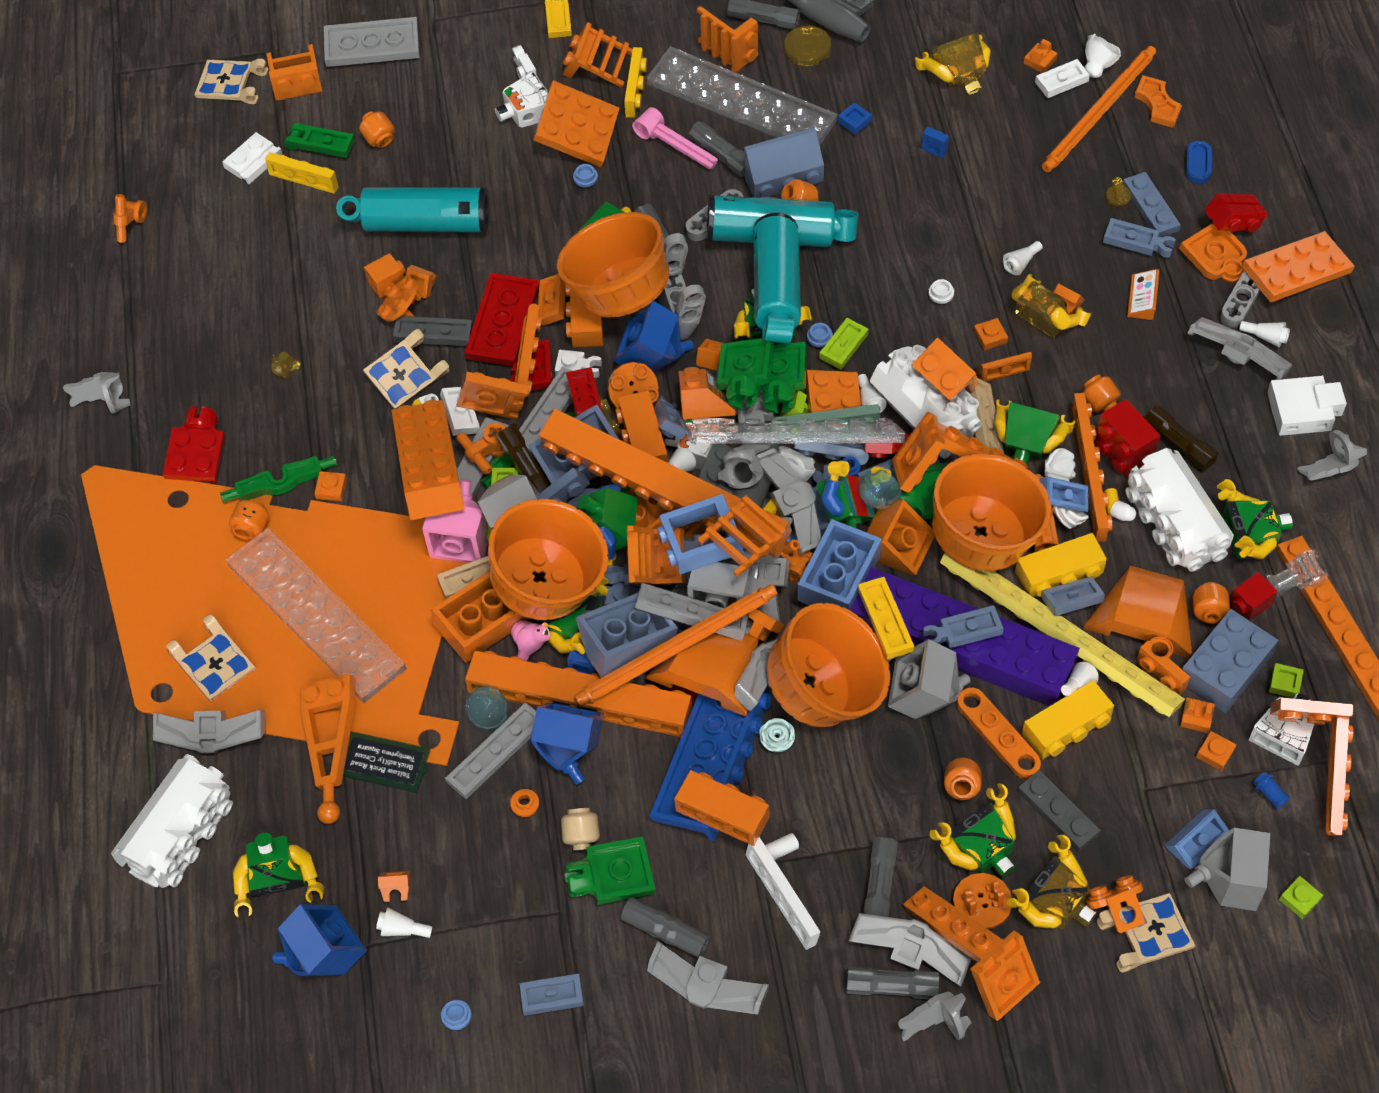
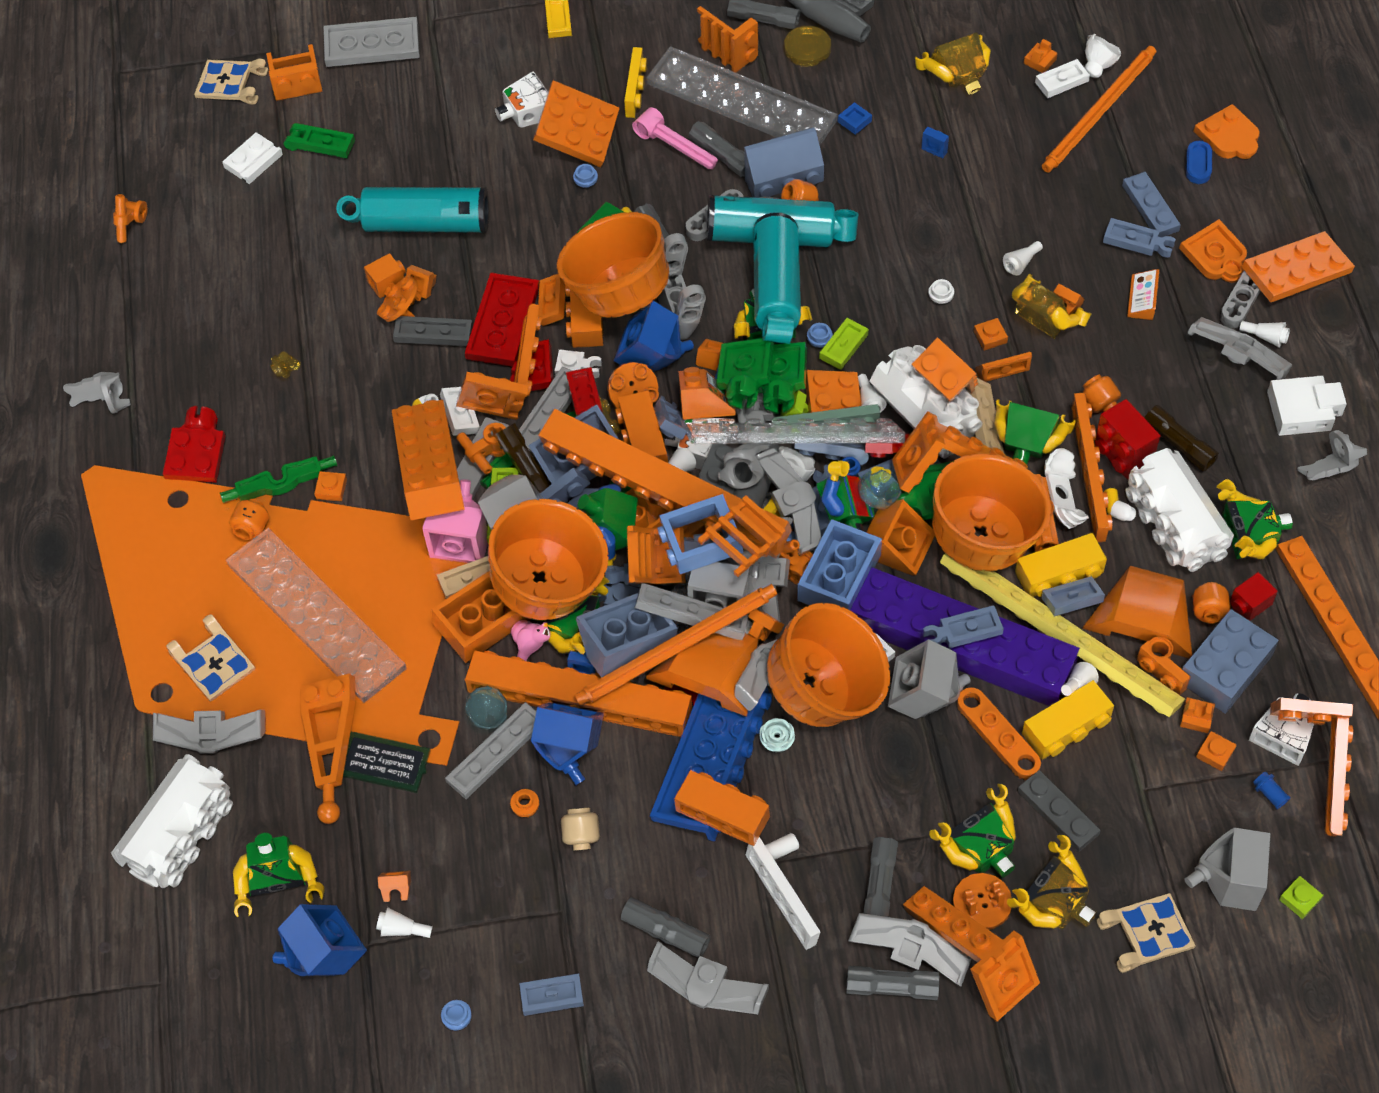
yellow plate [265,152,339,194] -> none
orange head [359,111,395,148] -> none
tan flag [363,329,449,409] -> none
white plate [512,45,537,79] -> none
orange plate [562,22,633,88] -> none
green plate [564,836,656,905] -> none
yellow plate [858,577,914,660] -> none
light grey hair [898,991,971,1041] -> none
orange head [944,757,982,801] -> none
medium blue slope [1039,476,1089,513] -> none
orange bracket [1086,875,1145,933] -> none
clear yellow plate [1106,177,1132,206] -> none
orange tile [1134,75,1182,128] -> none
medium blue slope [1165,809,1229,869] -> none
red brick [1205,193,1267,232] -> none
clear connector [1267,550,1328,597] -> none
lime plate [1269,663,1304,698] -> none
none -> orange plate [1193,104,1259,159]

